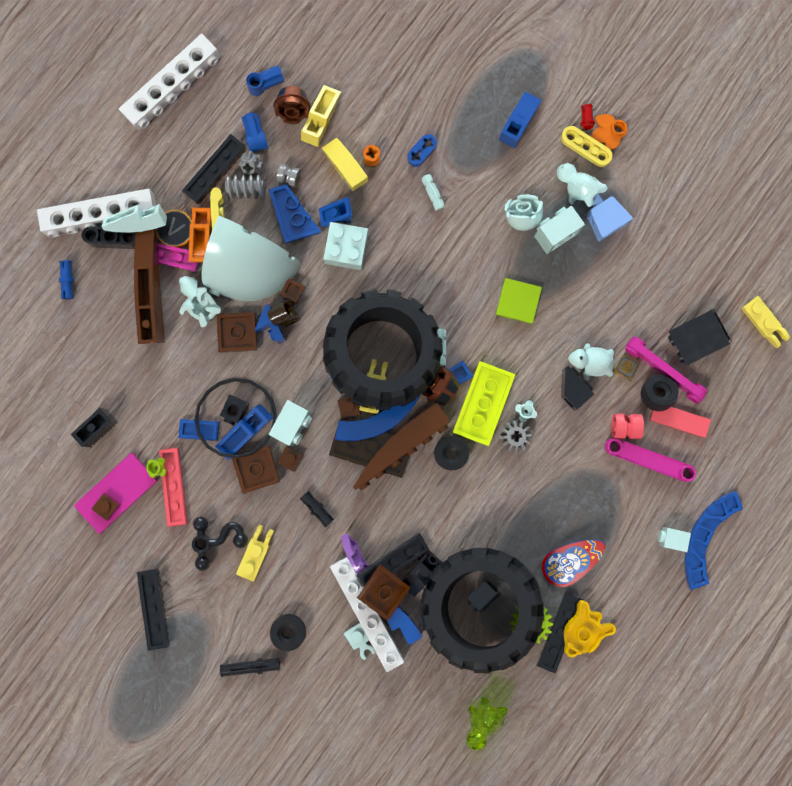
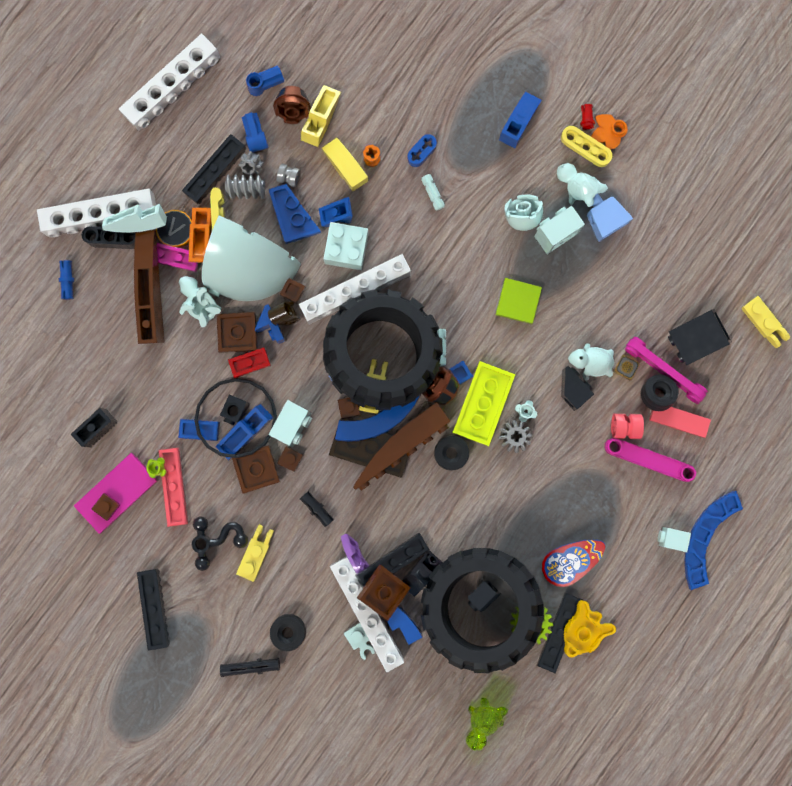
none -> red plate [228,347,271,378]
none -> white brick [299,254,411,325]

